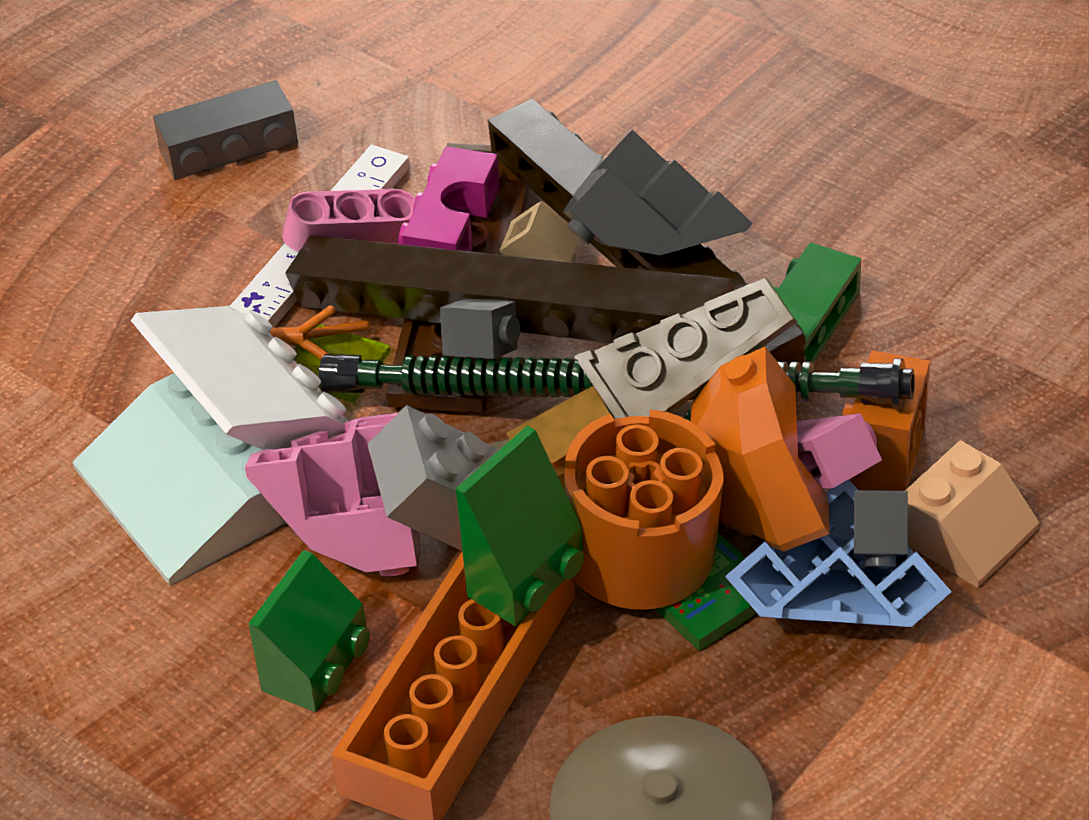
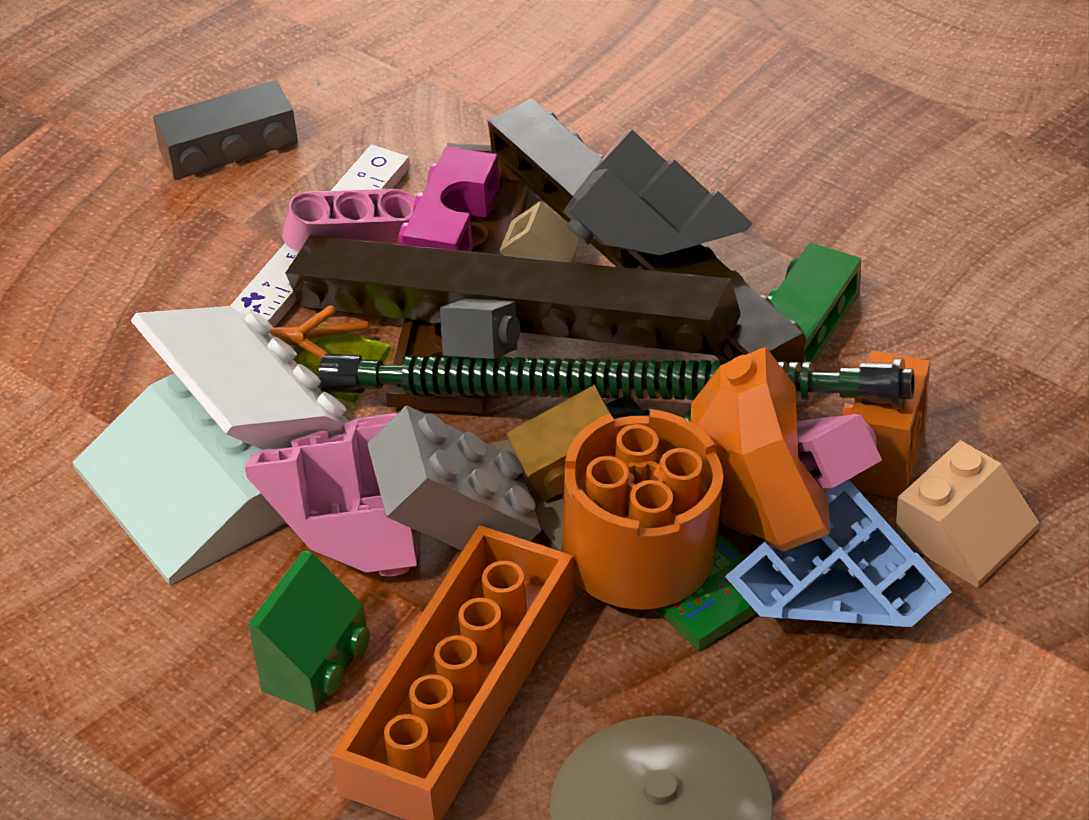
green slope [456,425,584,627] -> none
wing [574,278,798,419] -> none
dark grey brick [854,490,908,569] -> none

